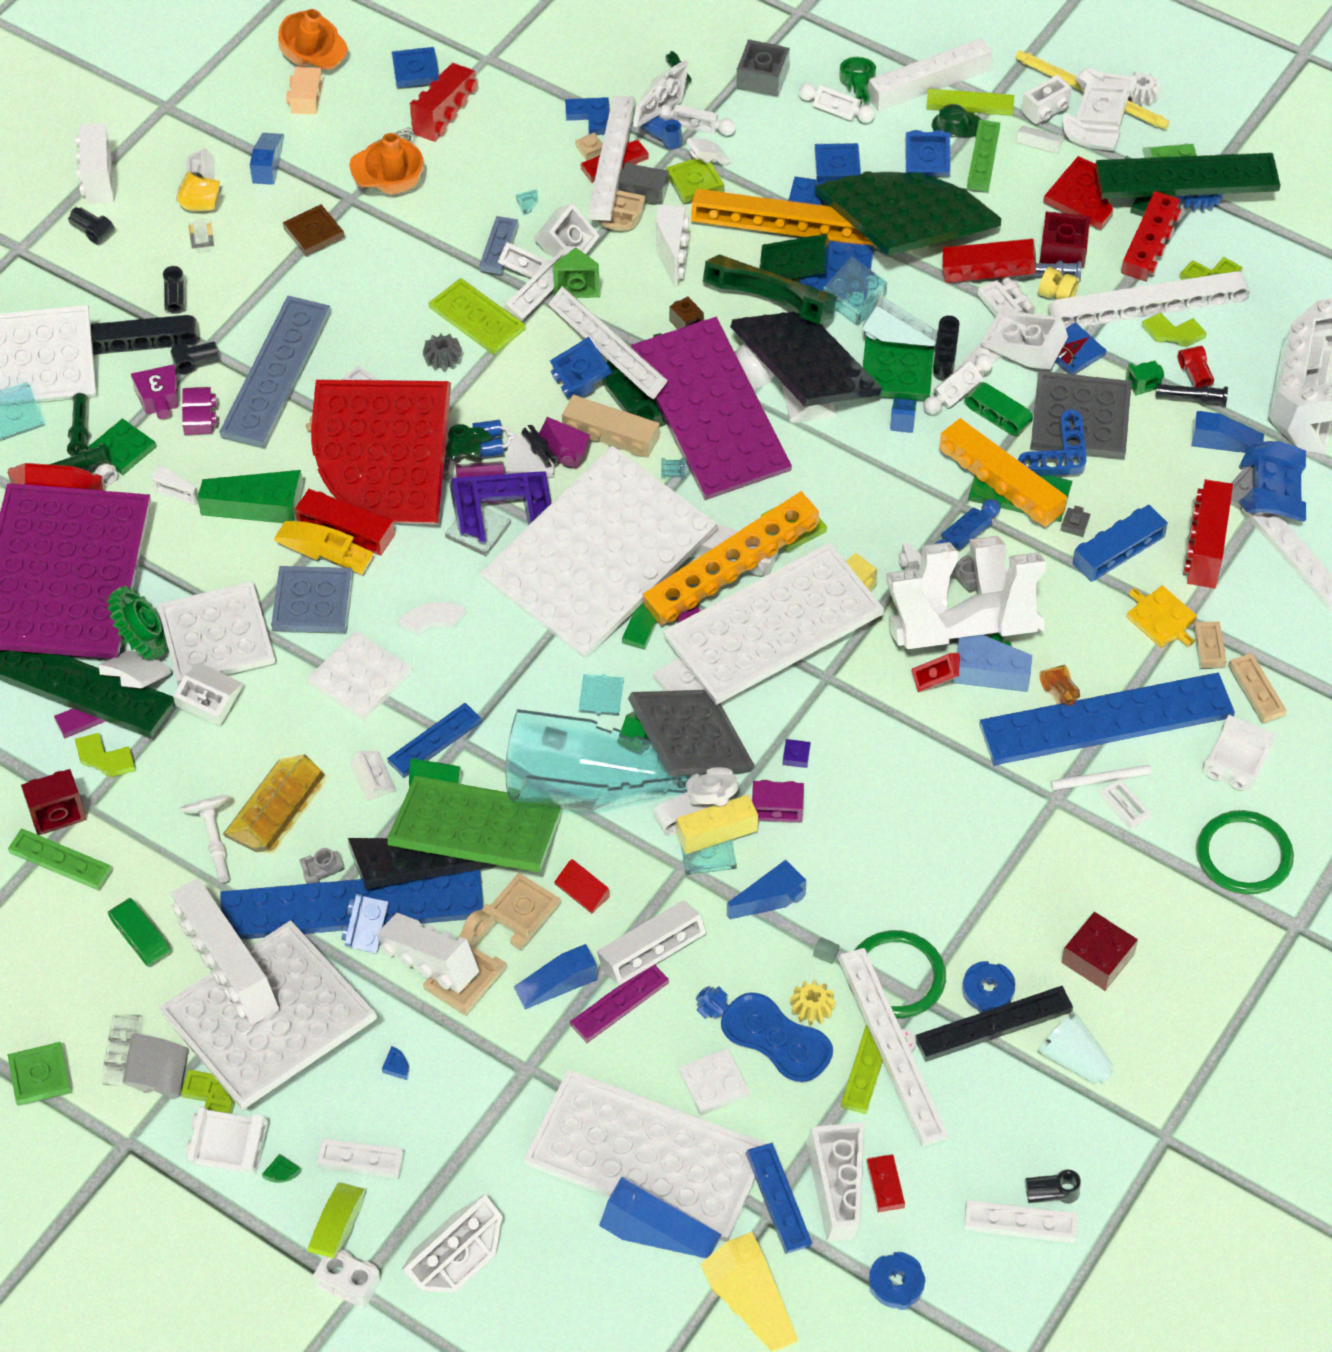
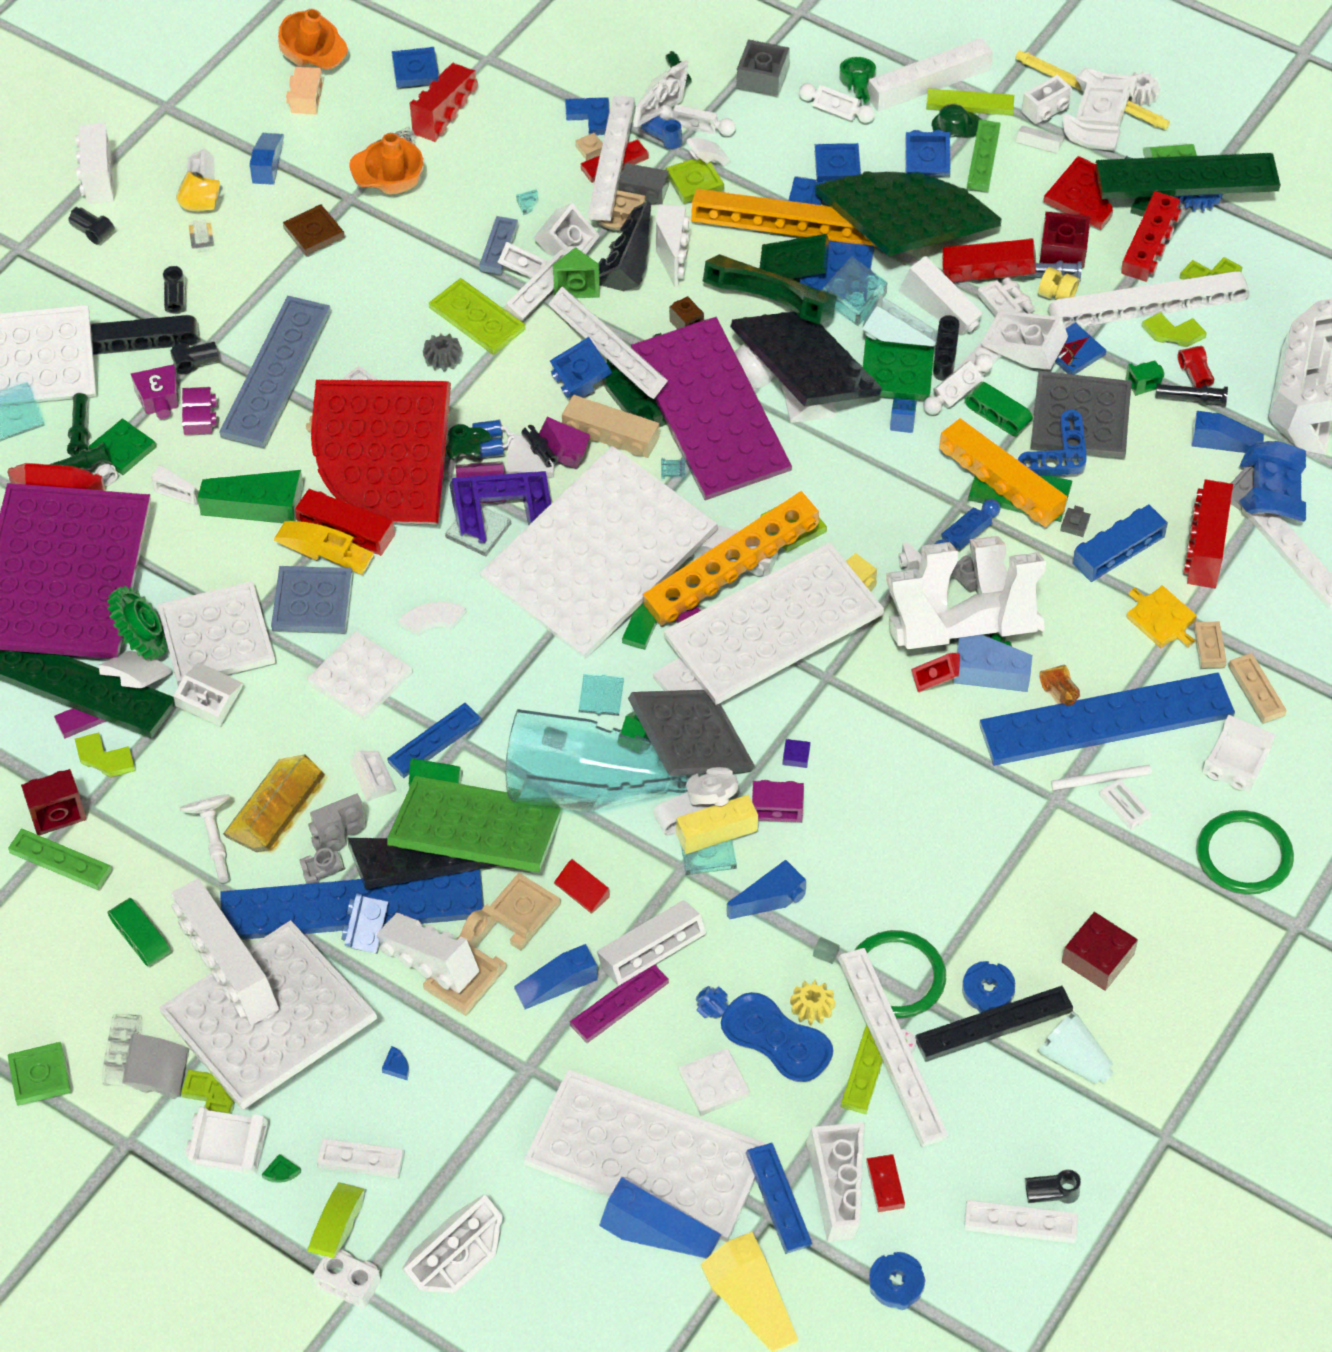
none -> light grey plate [308,793,366,852]
none -> black wedge [599,201,651,291]
none -> white slope [898,256,983,337]

